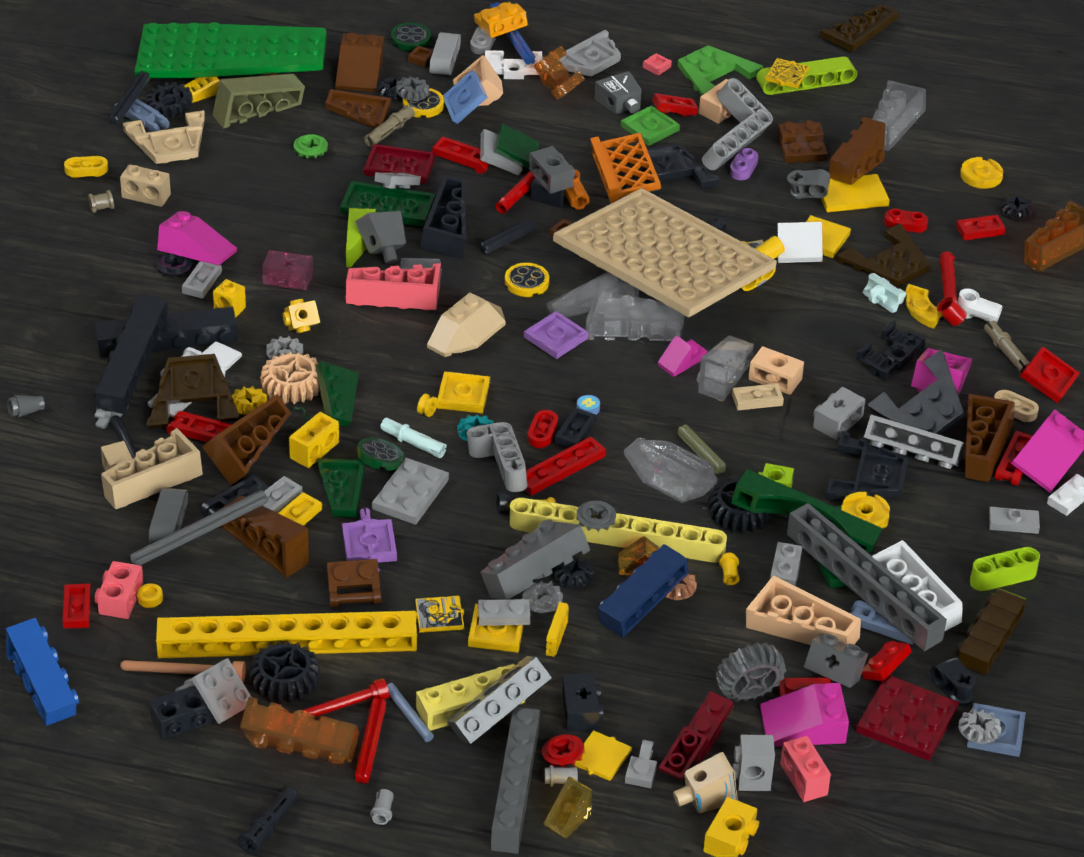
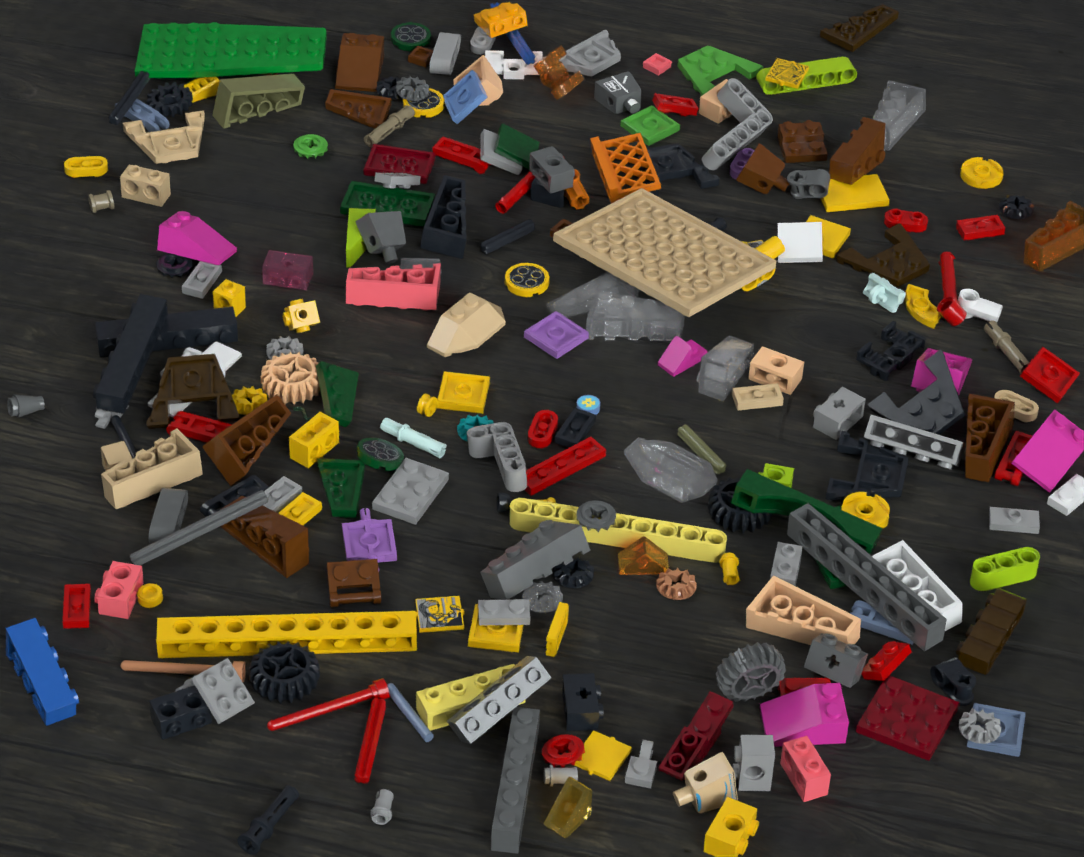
clear orange wedge [240,697,360,764] -> none
dark blue brick [598,544,689,638] -> none
none -> reddish brown torso [736,143,789,194]

